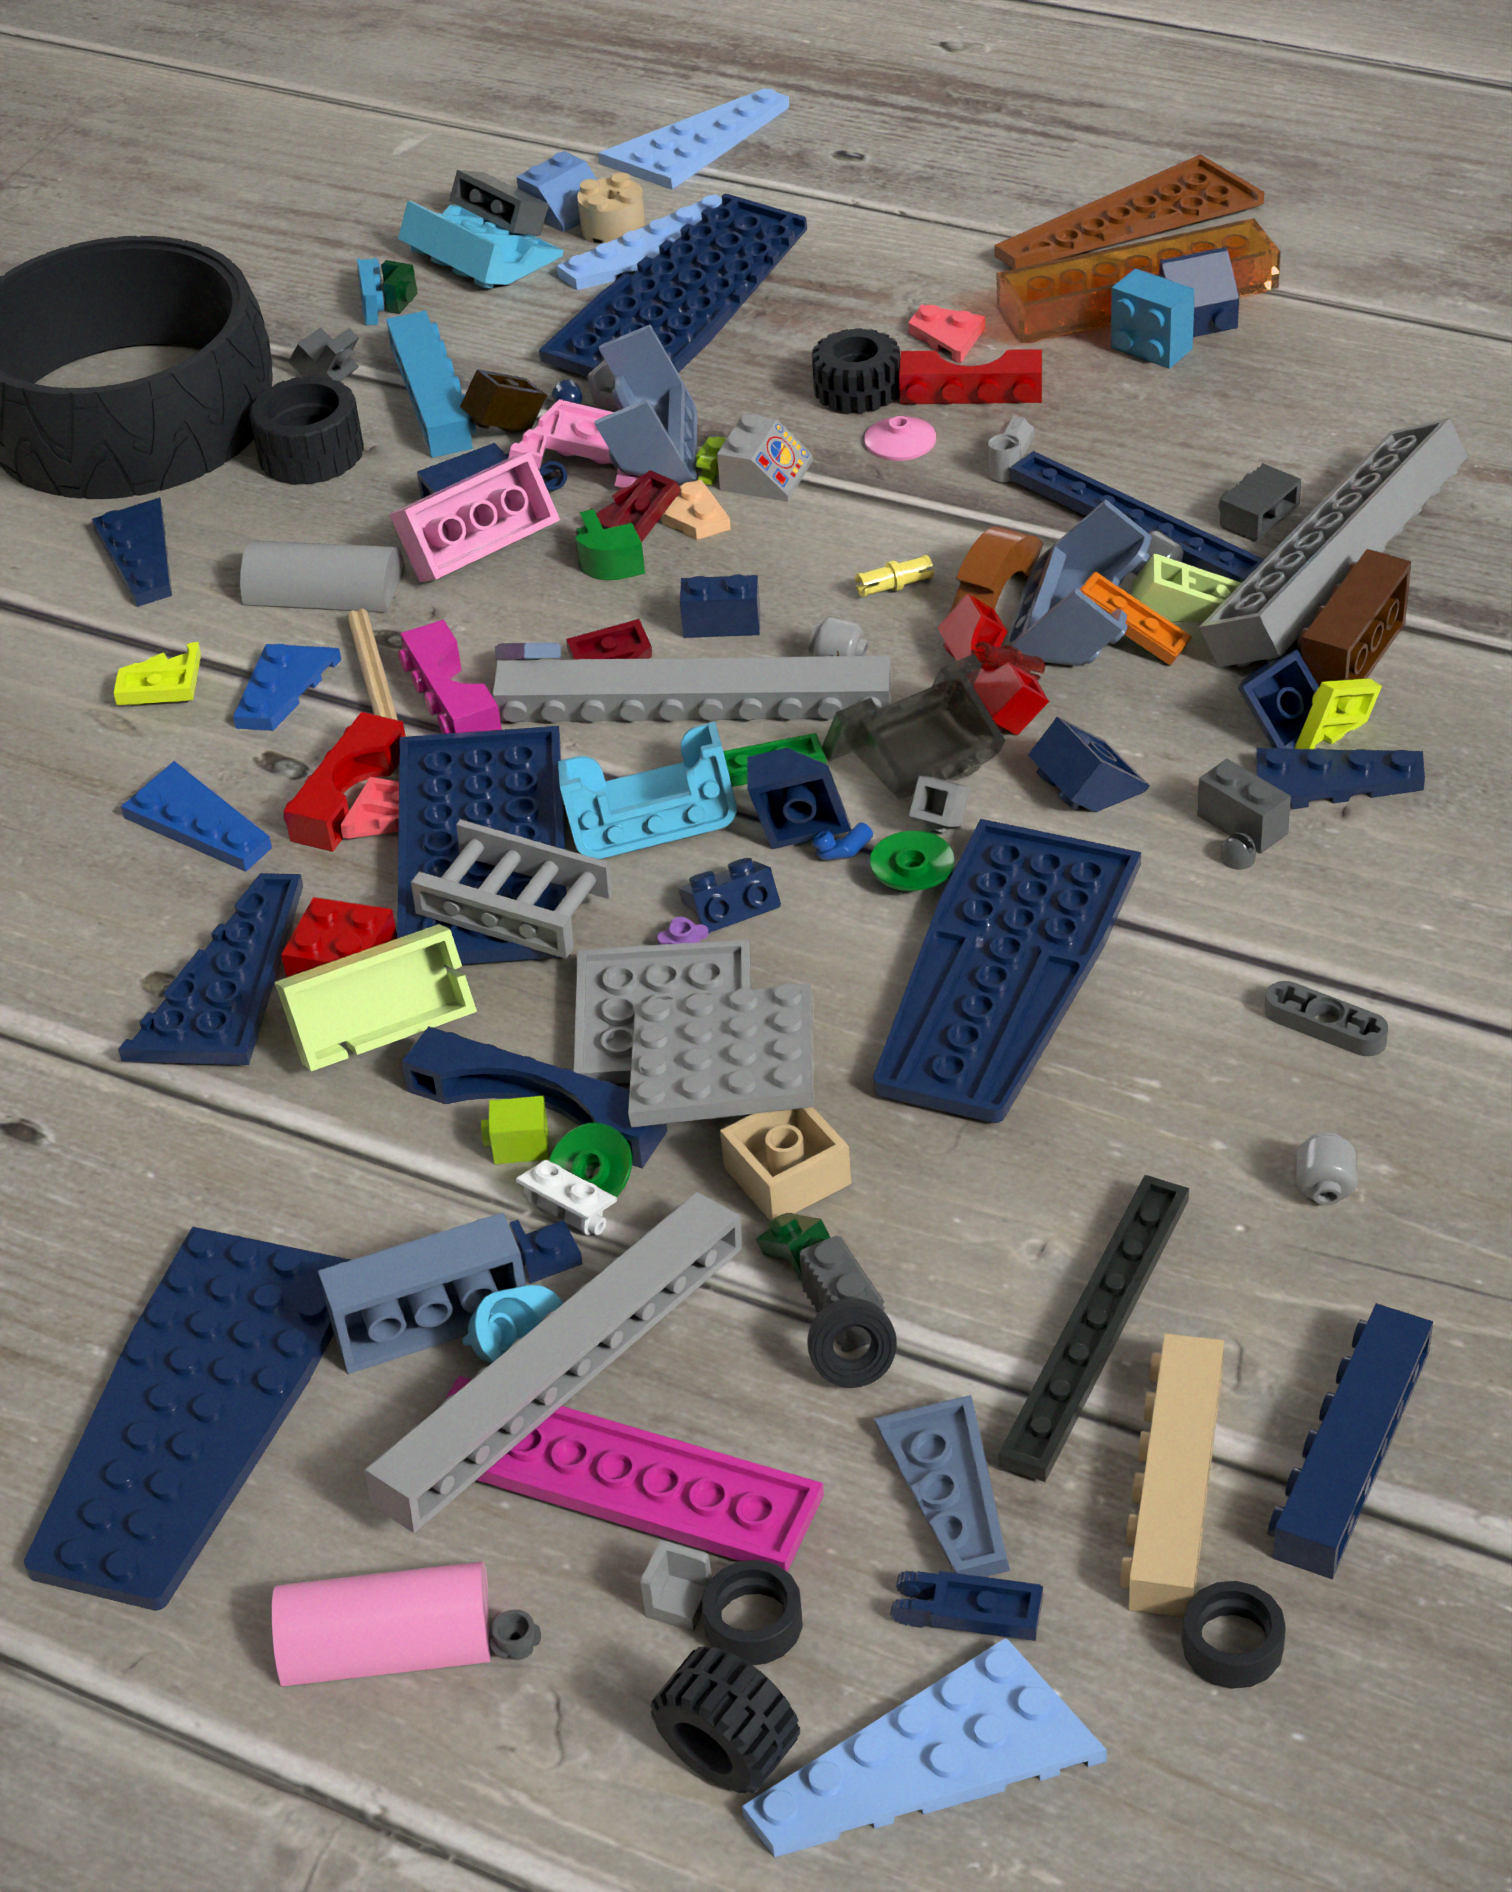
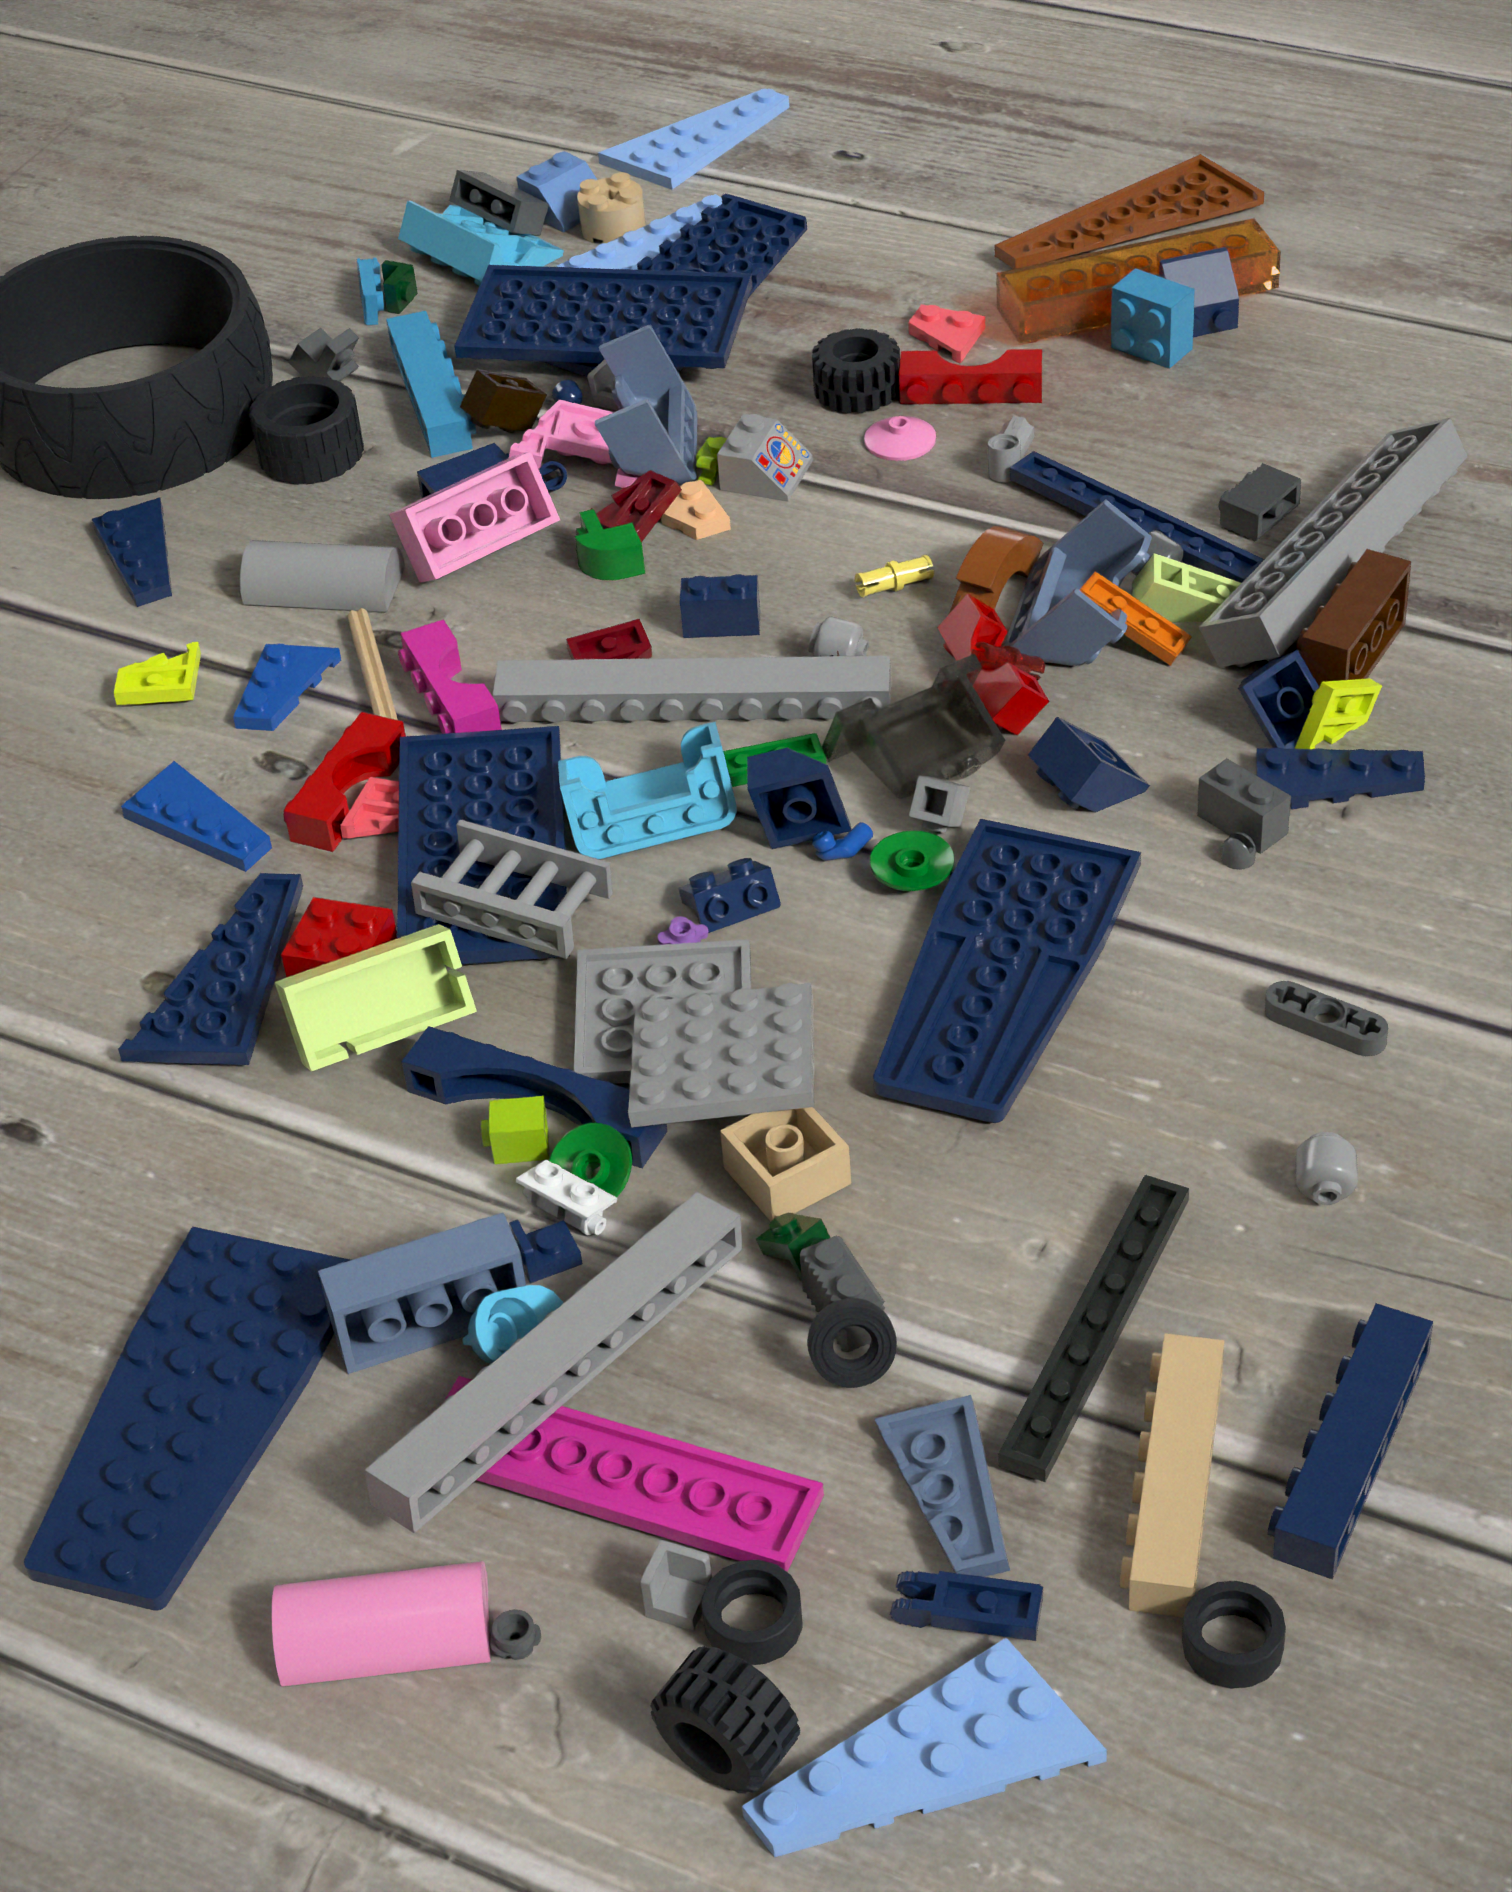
sand blue plate [495,643,561,660] -> none
none -> dark blue plate [454,265,753,369]

